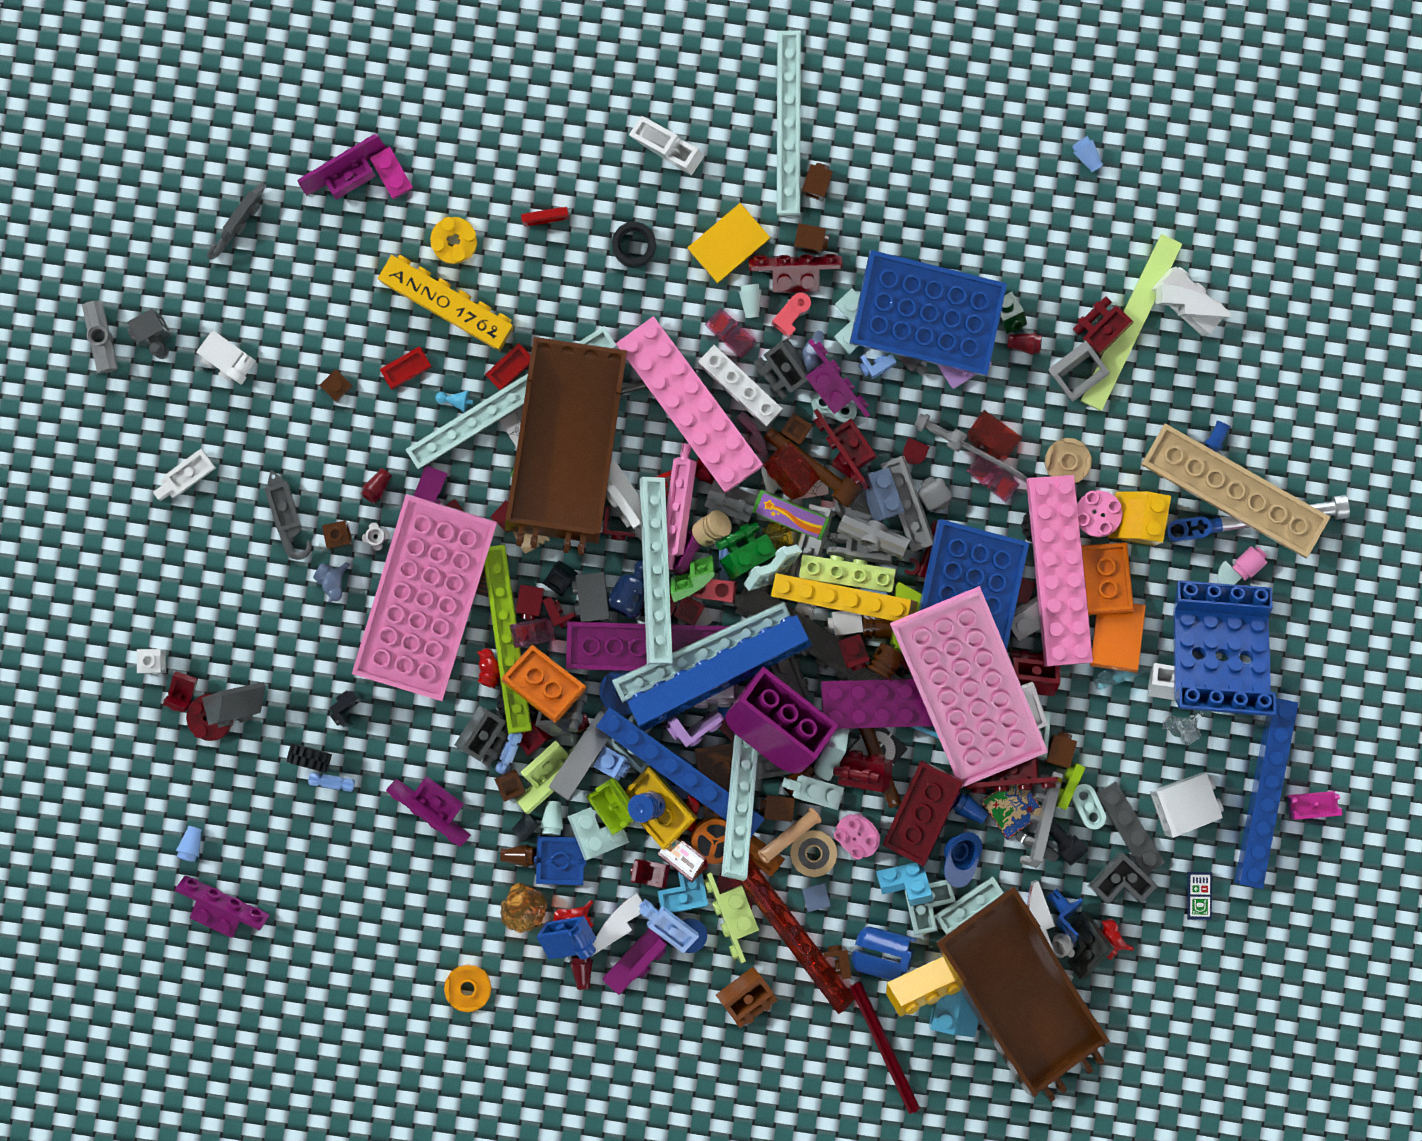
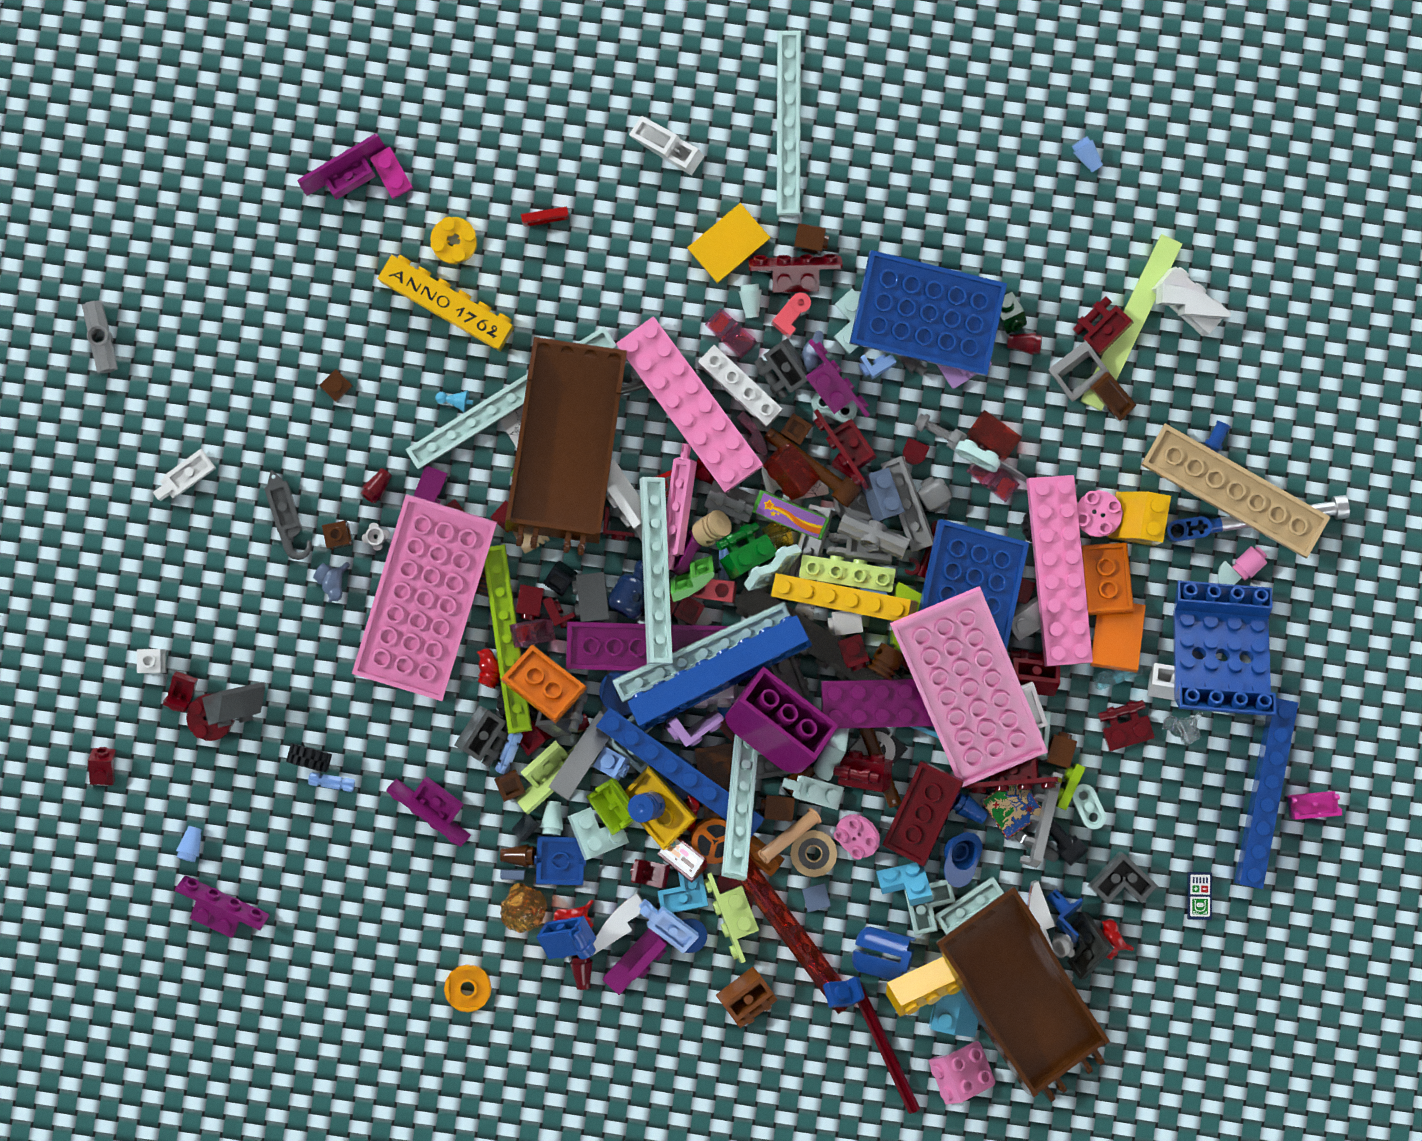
dark grey brick [127,309,173,359] -> none
white hinge [196,330,256,385] -> none
dark grey plate [207,182,266,260] -> none
black bracket [329,690,364,727] -> none
red tile [380,346,432,390] -> none
red tile [485,343,531,390] -> none
black tyre [612,221,656,268] -> none
reddish brown brick [801,163,833,202] -> none
reddish brown bracket [824,945,851,980] -> none
reddish brown piece [862,615,892,639] -> none
tan tile [1044,438,1092,483] -> none
dark grey plate [1096,782,1165,874] -> none
white slope [1150,772,1224,838] -> none
none -> dark red bracket [88,747,116,785]
none -> sand blue tile [500,869,526,880]
none -> blue bracket [823,977,864,1008]
none -> bright pink bracket [928,1041,995,1104]
none -> light aqua plate [954,439,1001,472]
none -> reddish brown tile [1090,372,1136,421]
none -> dark red plate [1098,700,1155,752]

